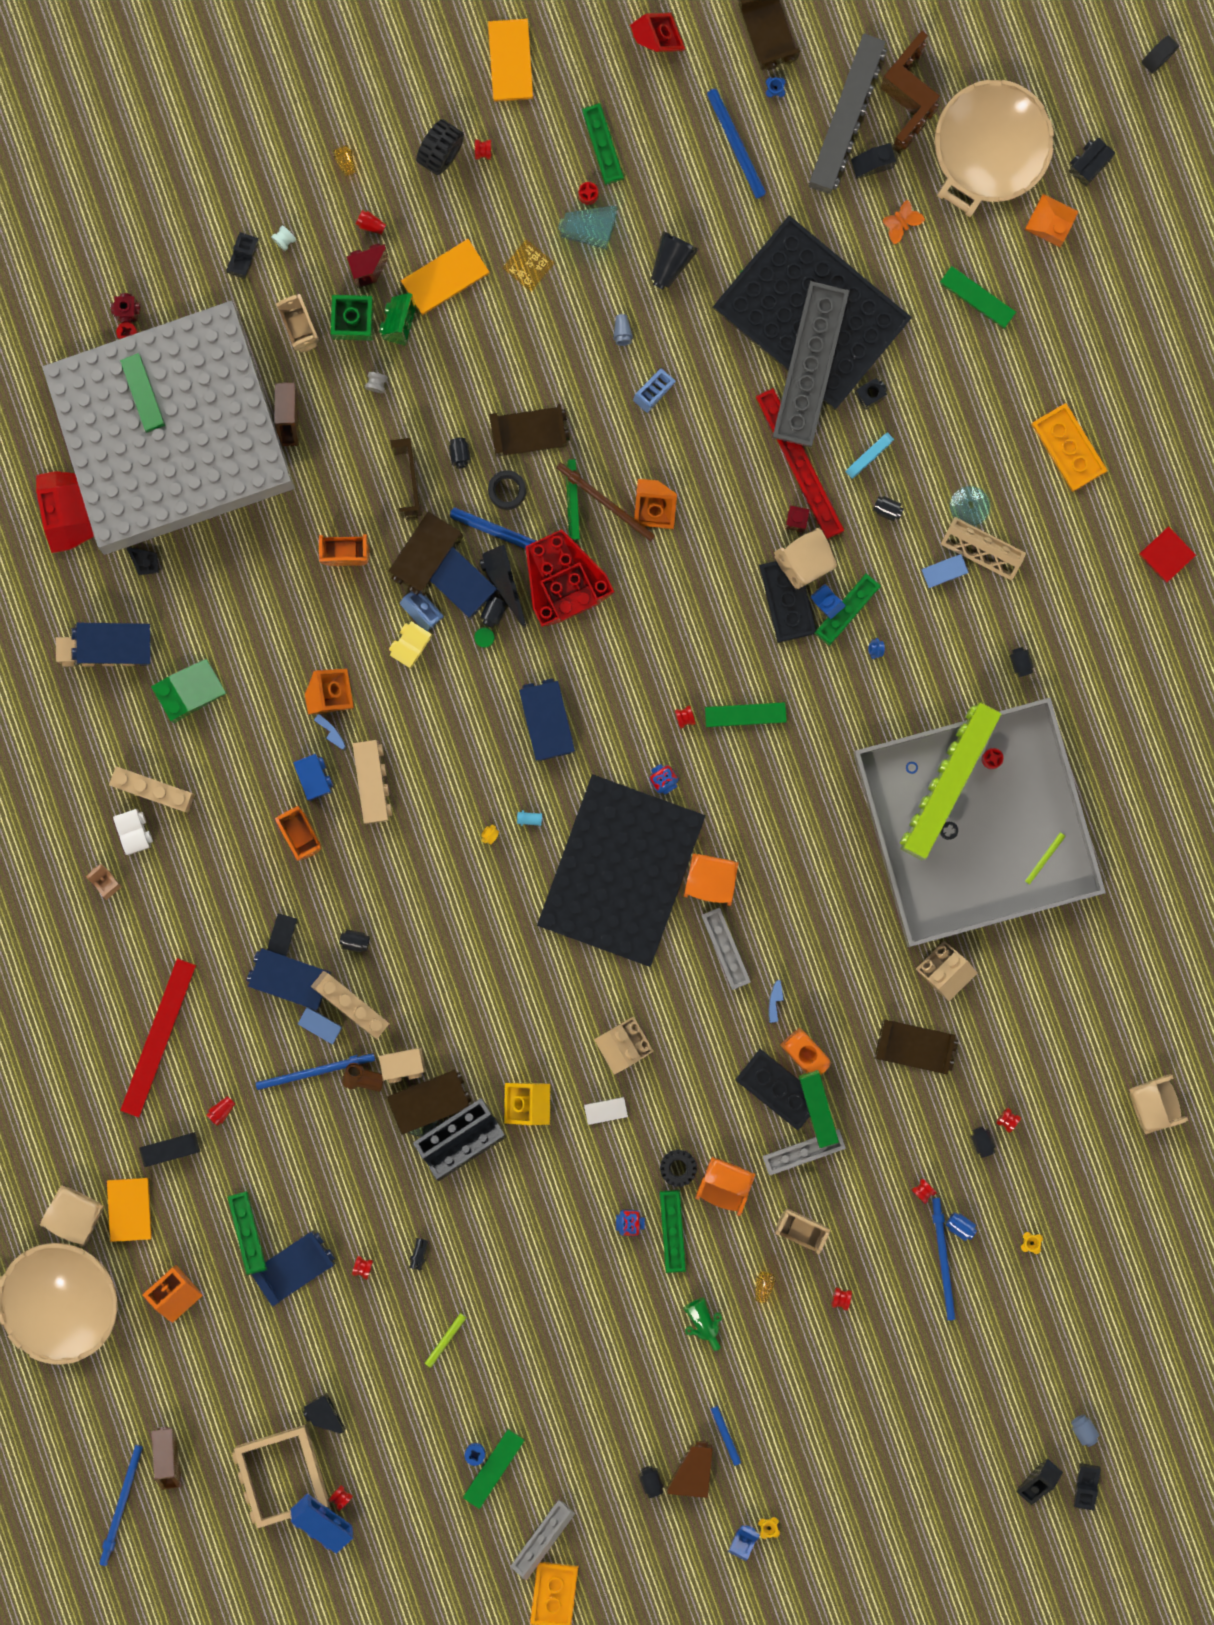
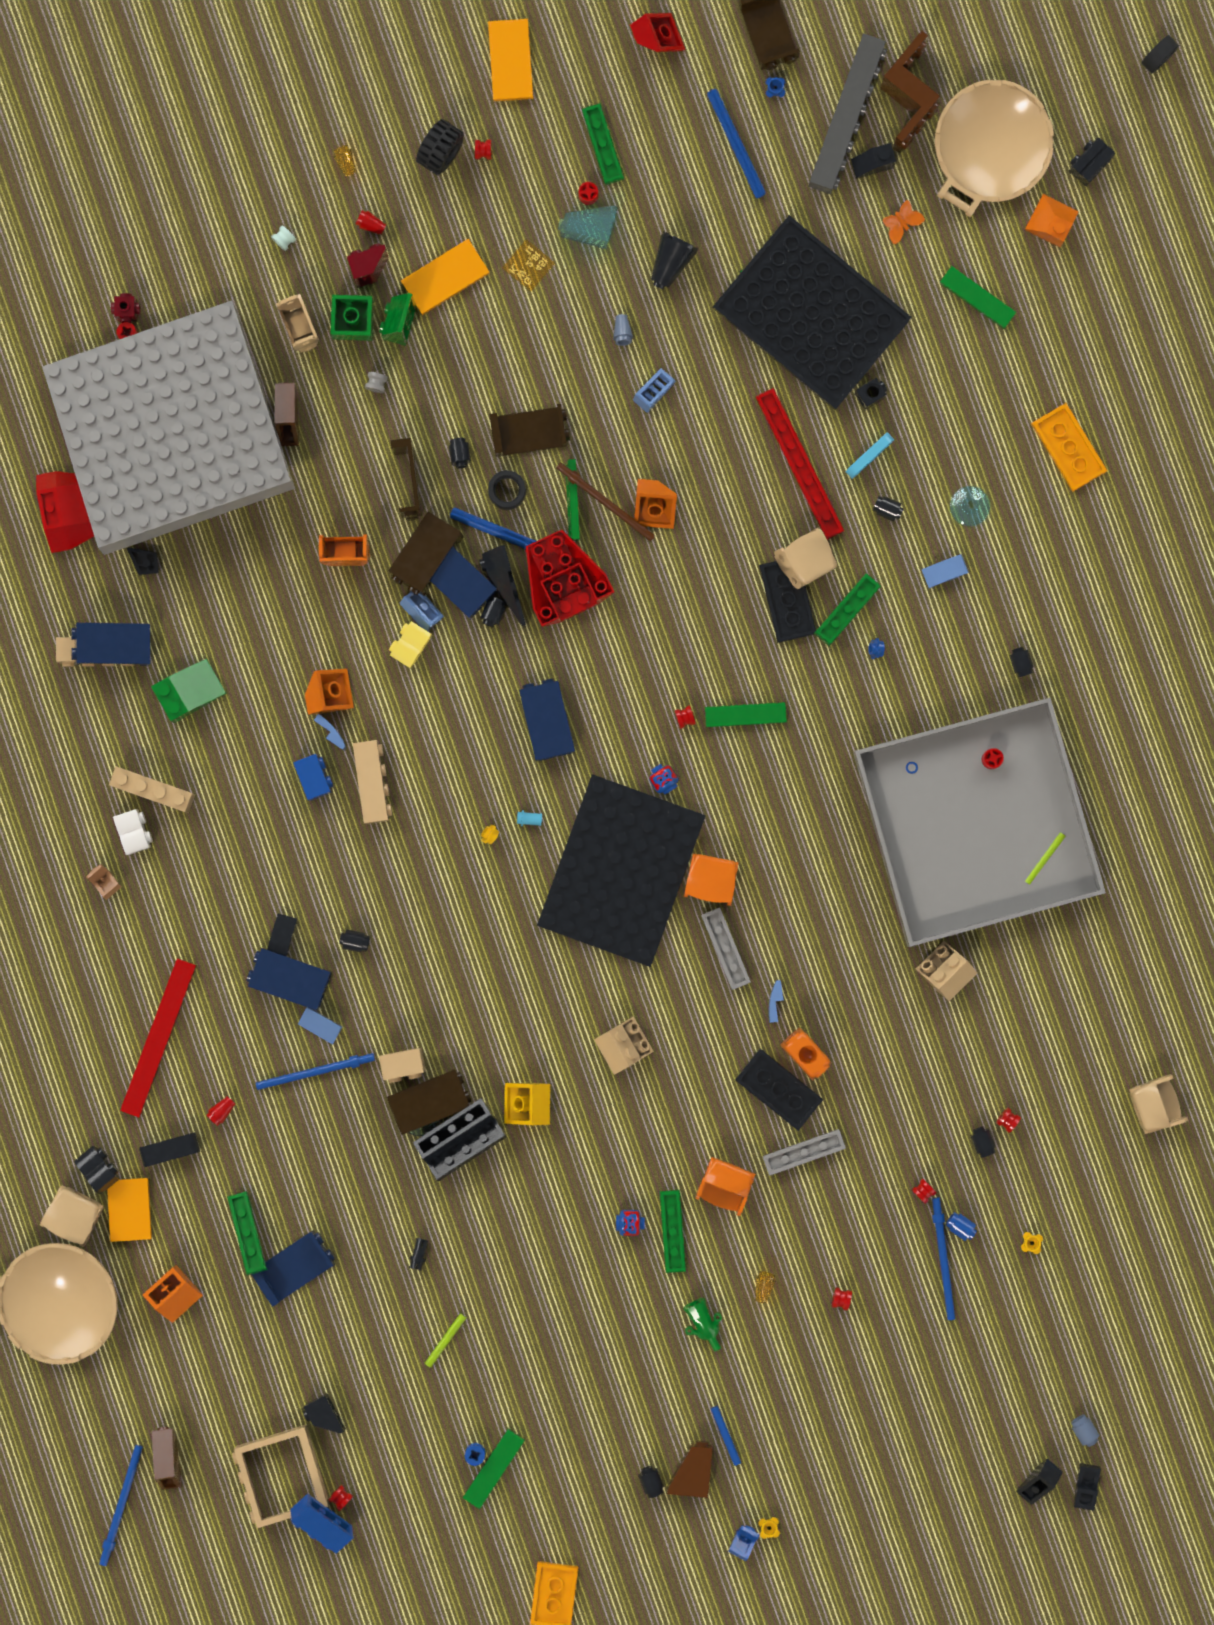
tile [120,353,166,433] -> none
black slope [226,232,259,279] -> none
orange piece [275,806,322,861] -> none
tan brick [311,971,390,1039] -> none
reddish brown piece [342,1063,384,1092] -> none
red wheel [352,1256,373,1280] -> none
green tile [474,627,495,648] -> none
light grey plate [510,1500,575,1580] -> none
white slope [584,1097,628,1125] -> none
black tyre [660,1149,697,1187] -> none
dark grey plate [772,281,849,447] -> none
tan piece [775,1209,830,1254] -> none
dark red brick [785,505,810,532] -> none
green tile [799,1070,839,1148] -> none
blue bracket [811,584,845,619] -> none
dark brown panel [874,1019,958,1075] -> none
lime brick [899,702,1002,861] -> none
black bush [940,821,958,840] -> none
tan fence [941,517,1026,581] -> none
red tile [1138,526,1196,583] -> none
none -> black brick [74,1146,120,1194]

